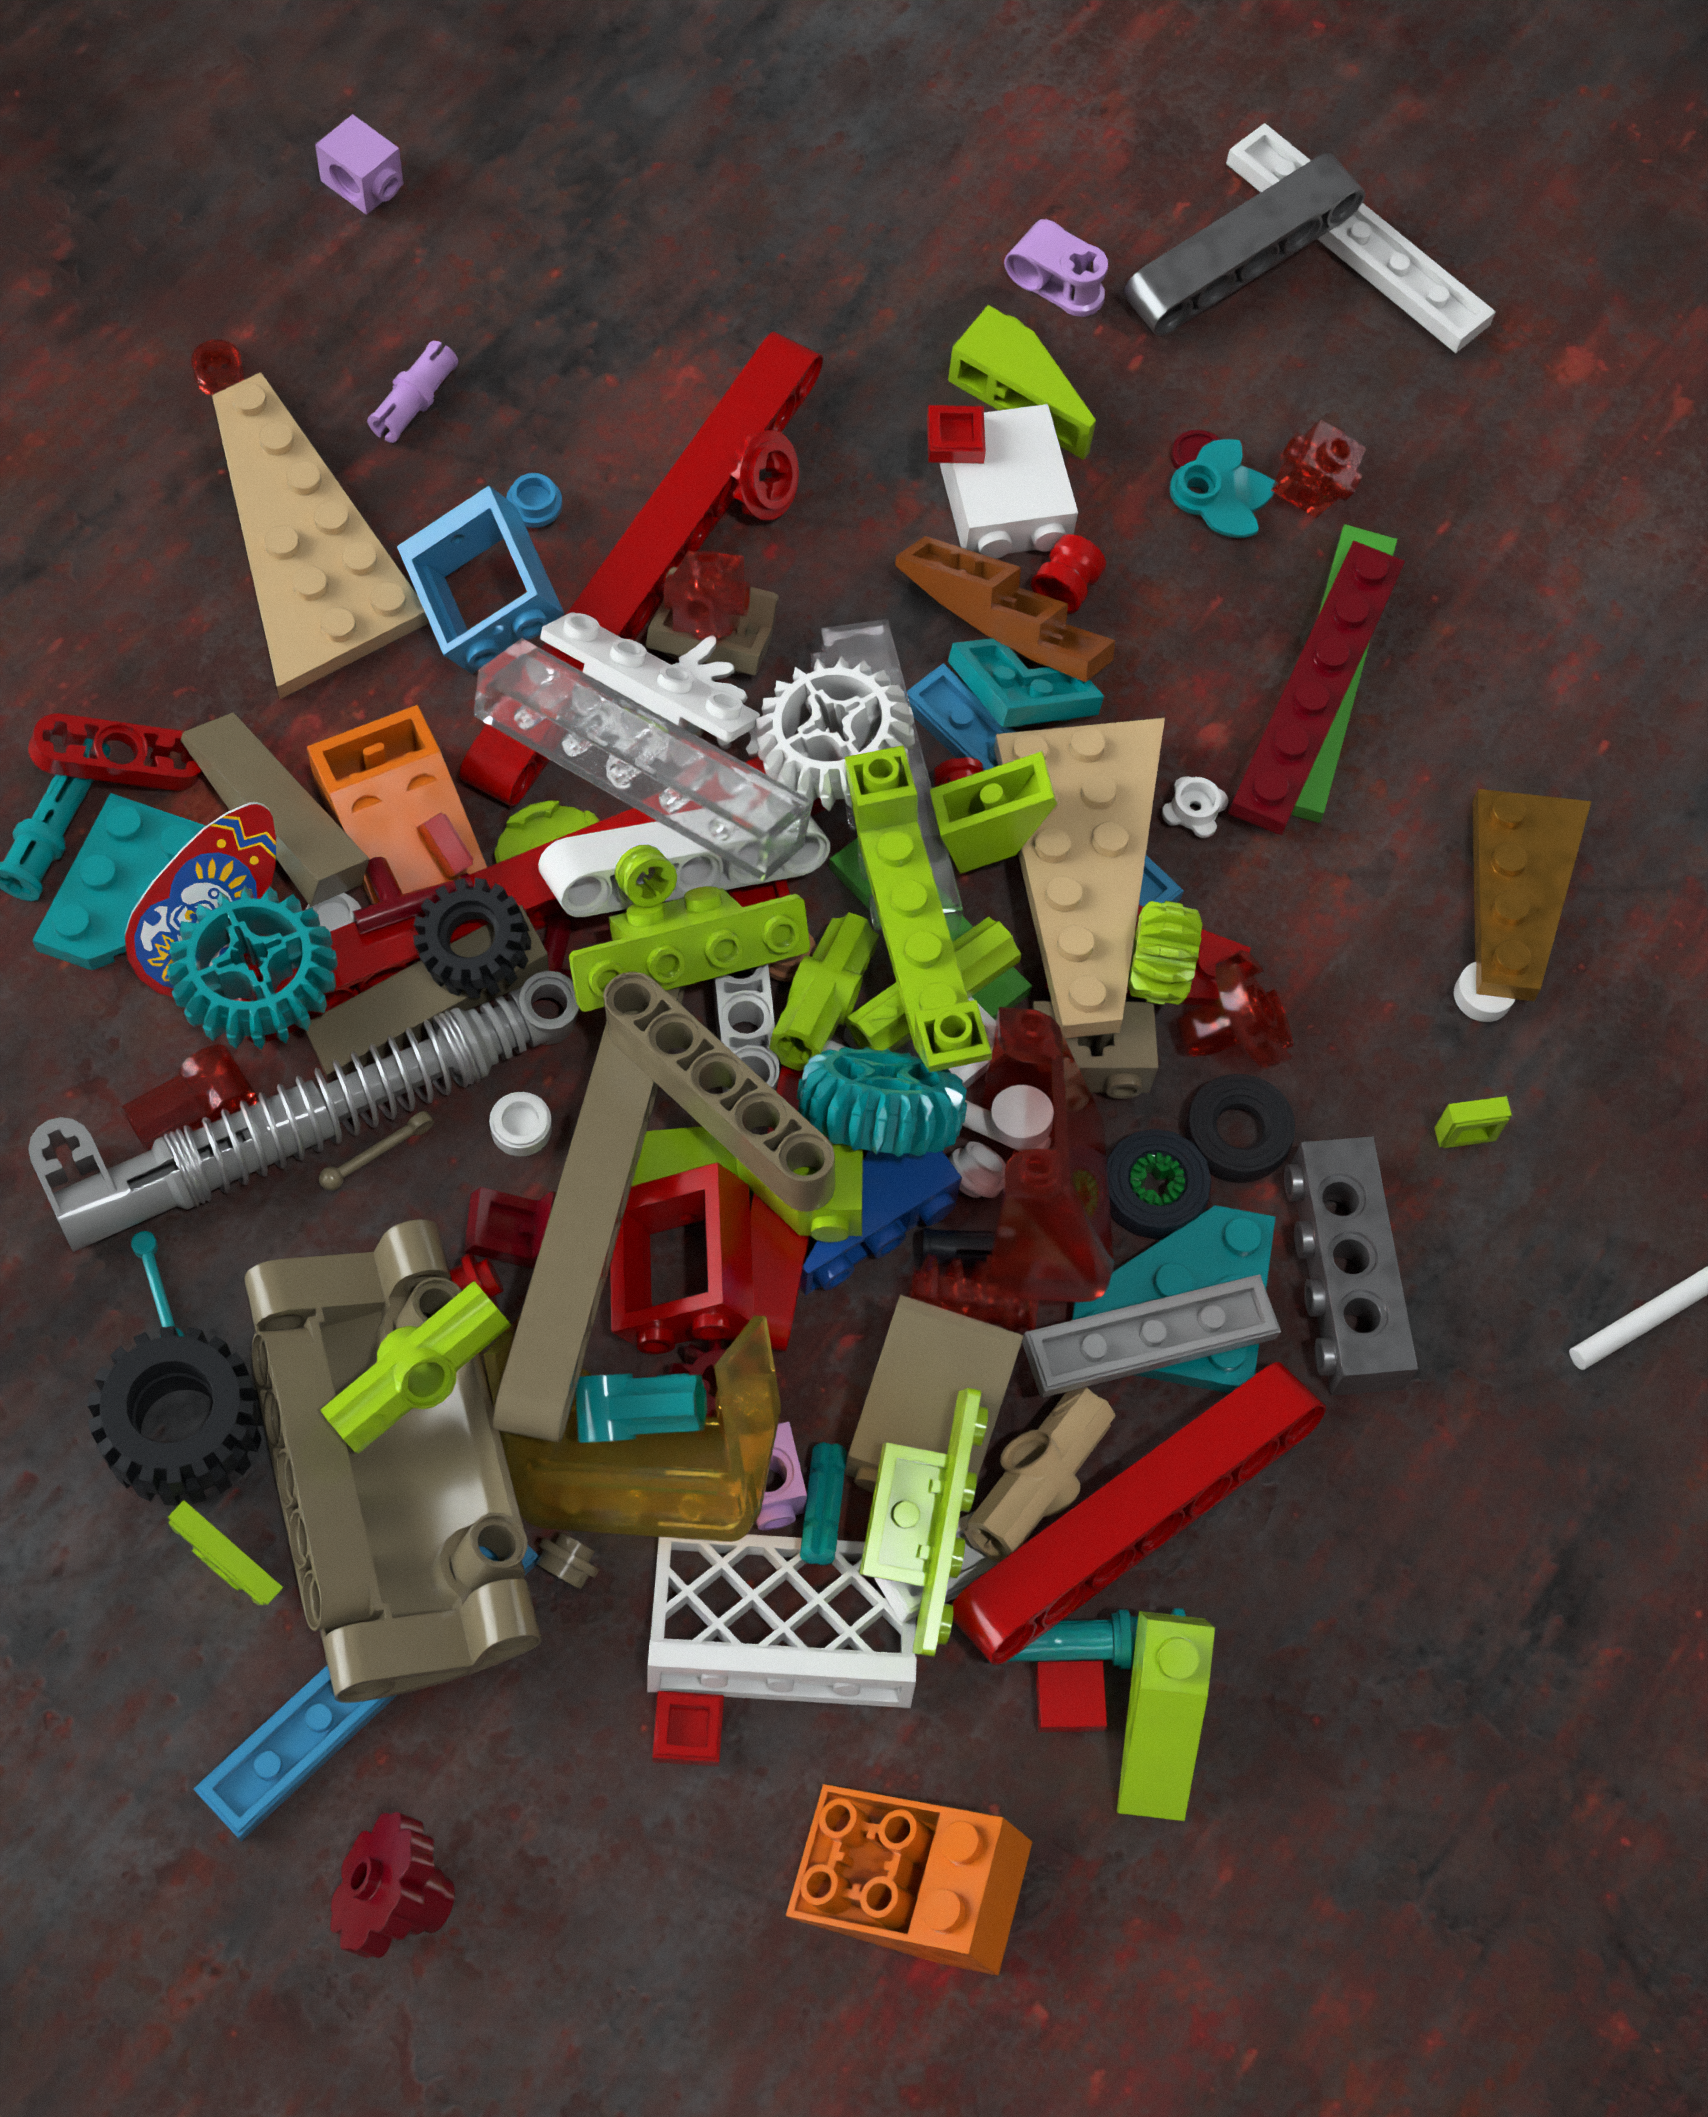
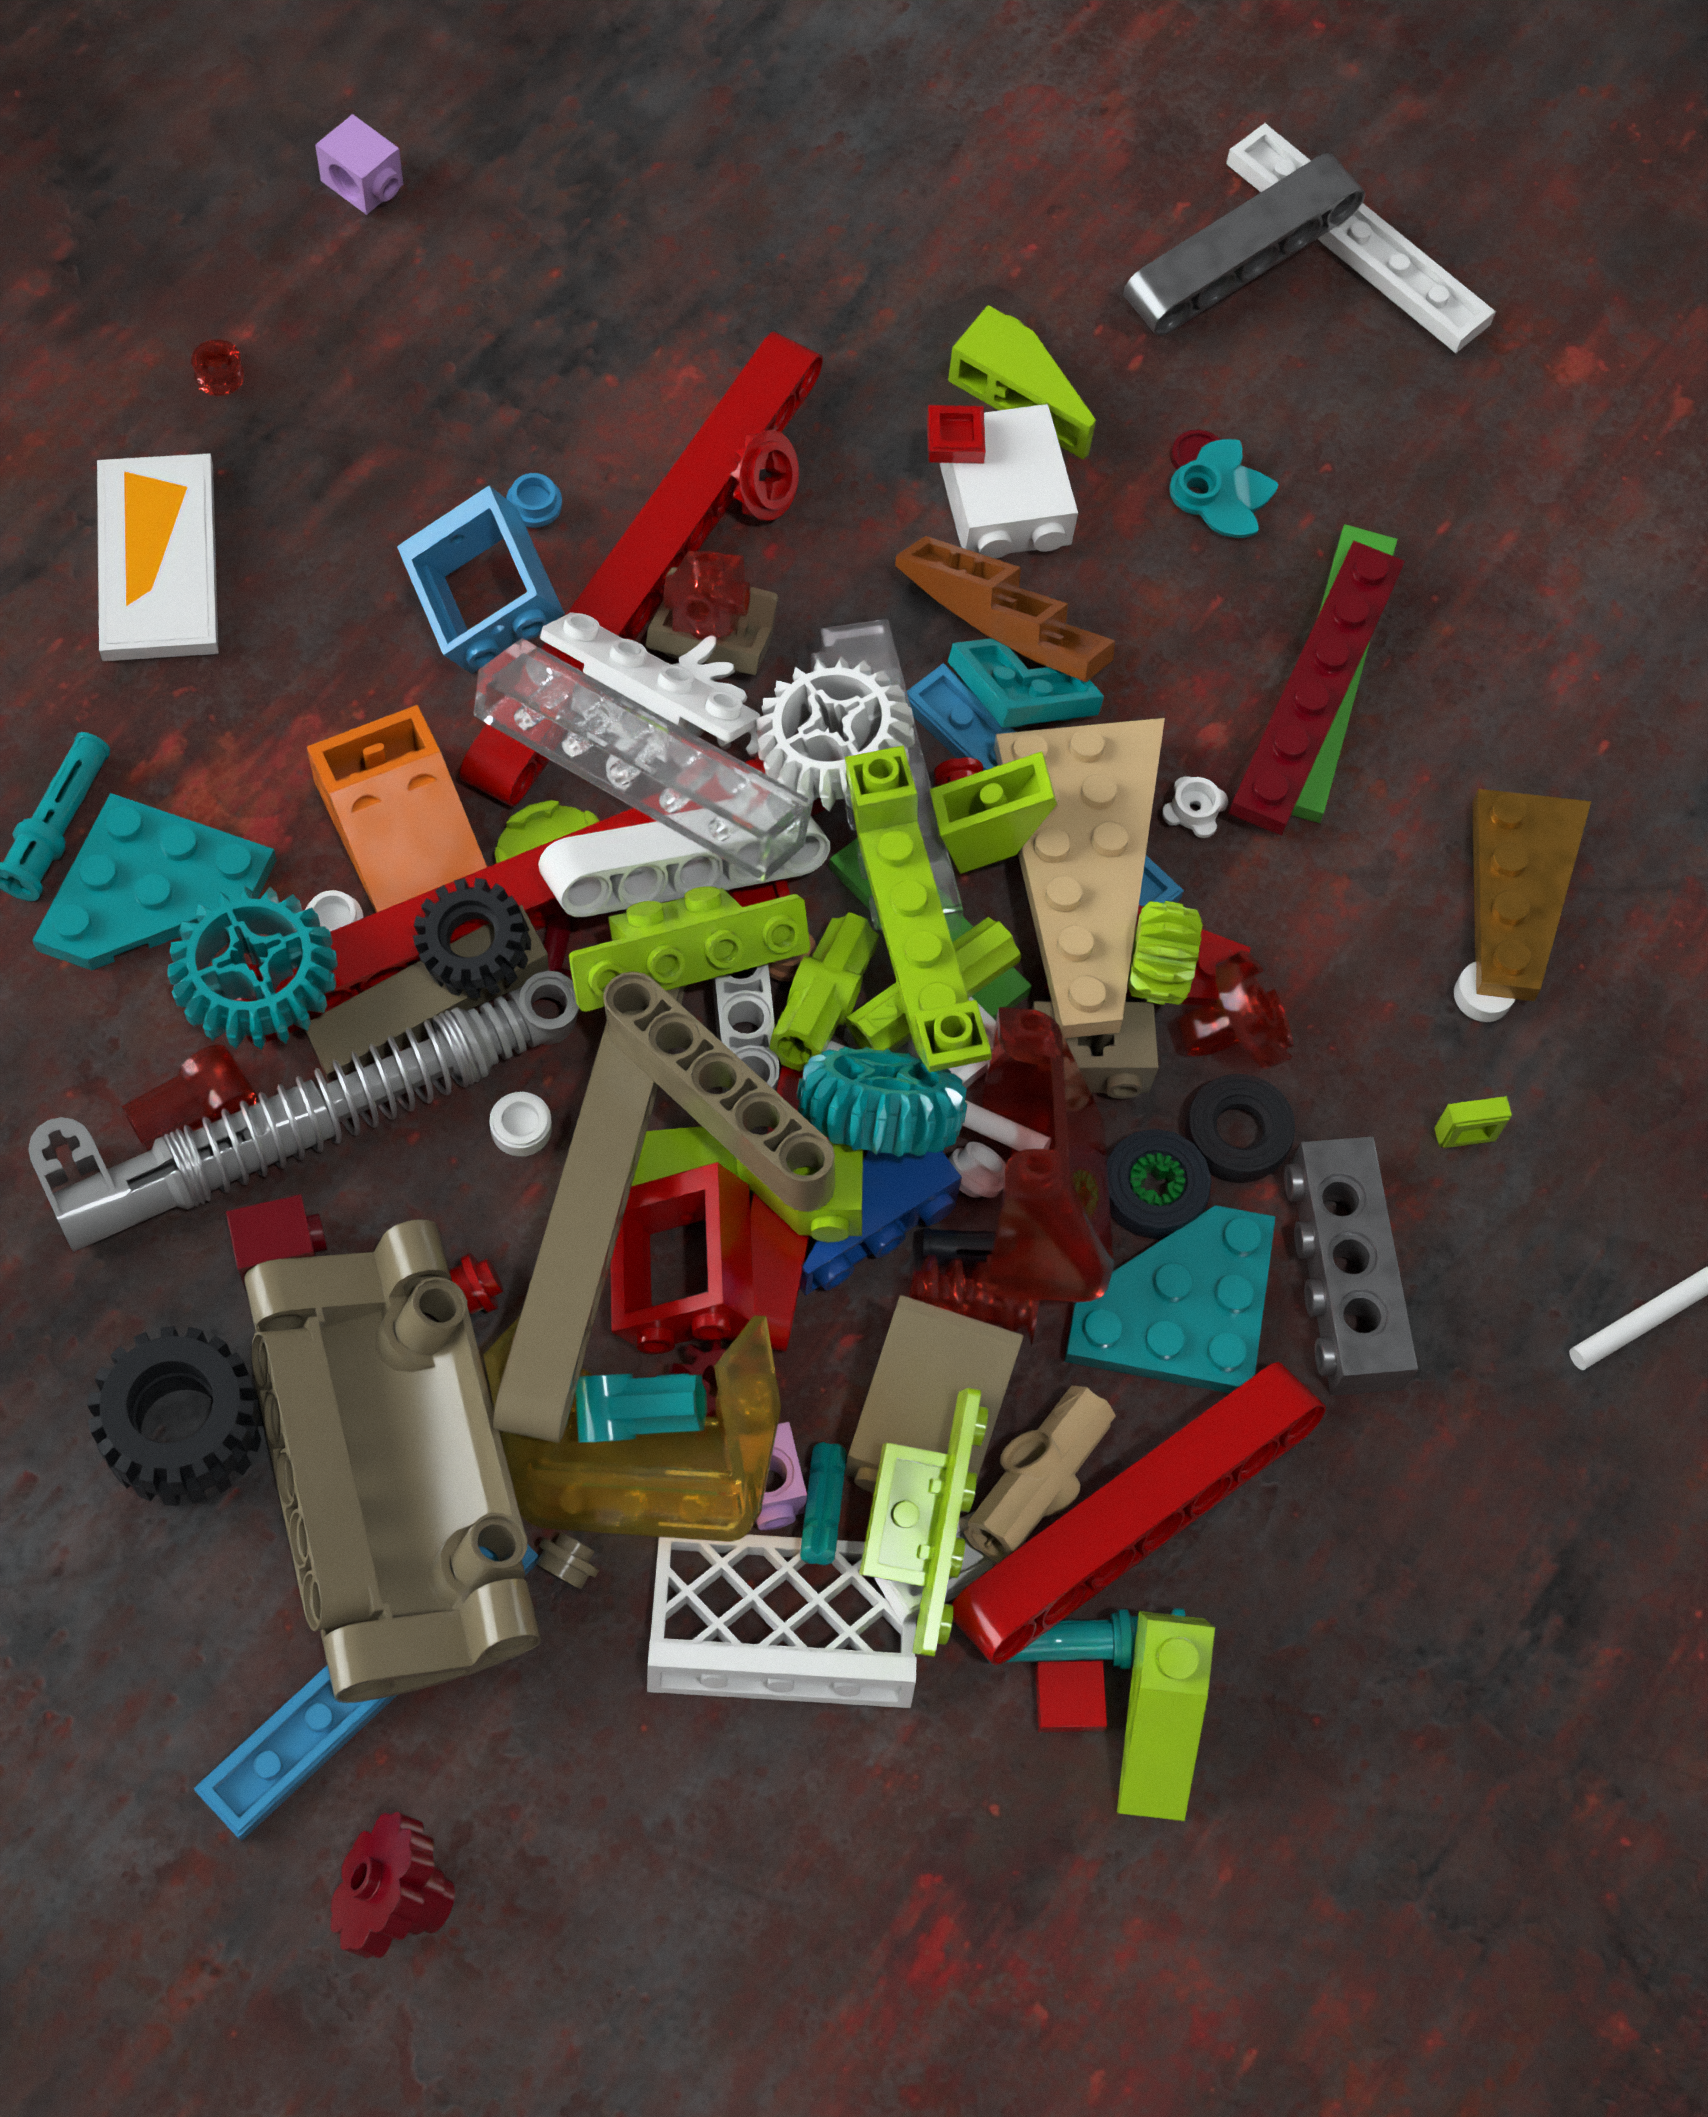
red beam [28,713,202,791] -> none
shield [125,802,276,997] -> none
teal hinge [131,1231,185,1338] -> none
lime tile [168,1500,283,1606] -> none
dark tan slope [181,713,370,907] -> none
tan wing [212,372,429,699] -> none
dark tan hinge [319,1111,434,1191] -> none
lime piece [320,1281,511,1454] -> none
dark red piece [352,857,474,935] -> none
lavender pin [367,340,459,443] -> none
red tile [417,812,474,878] -> none
dark red bracket [464,1186,557,1269] -> none
lime bush [614,845,677,907] -> none
red tile [652,1691,724,1767] -> none
orange slope [786,1784,1032,1976] -> none
white tile [990,1085,1054,1149] -> none
lavender piece [1004,219,1108,317] -> none
light grey tile [1022,1274,1281,1398] -> none
red wheel [1031,534,1107,614] -> none
clear red brick [1271,419,1366,518] -> none
none -> white tile [97,454,219,661]
none -> dark red brick [226,1194,327,1291]

